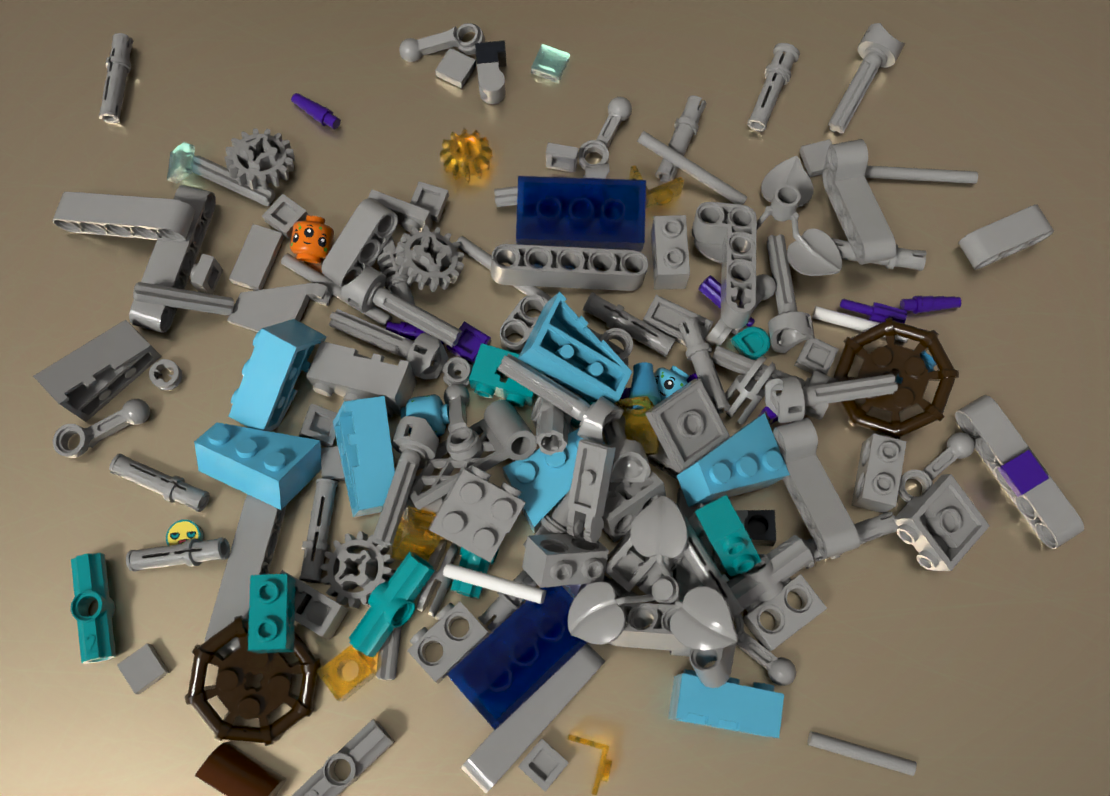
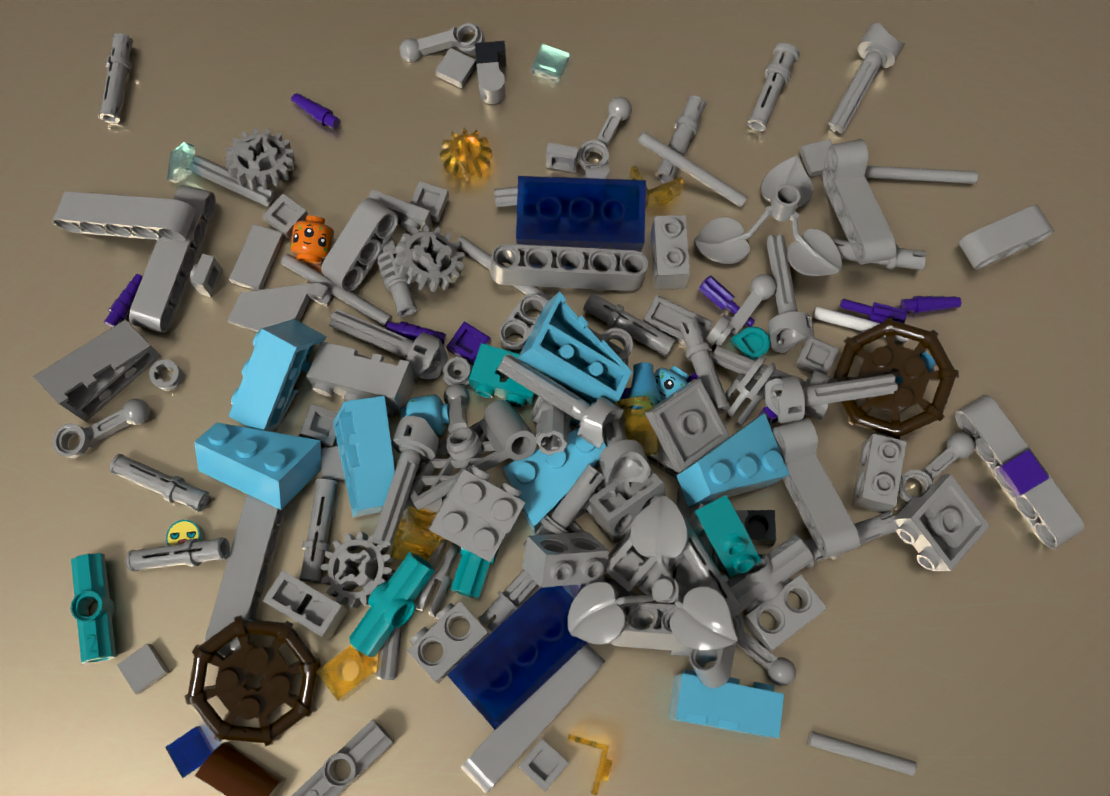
light grey axle [133,282,234,316] -> none
teal brick [248,574,295,653] -> none
light grey piece [341,263,462,347] -> none
white bar [443,563,546,604] -> none
light grey hinge [566,439,616,543] -> none
light grey beam [691,202,757,329] -> none
none -> dark purple animal [104,274,143,328]
none -> clear blue tile [165,726,214,778]

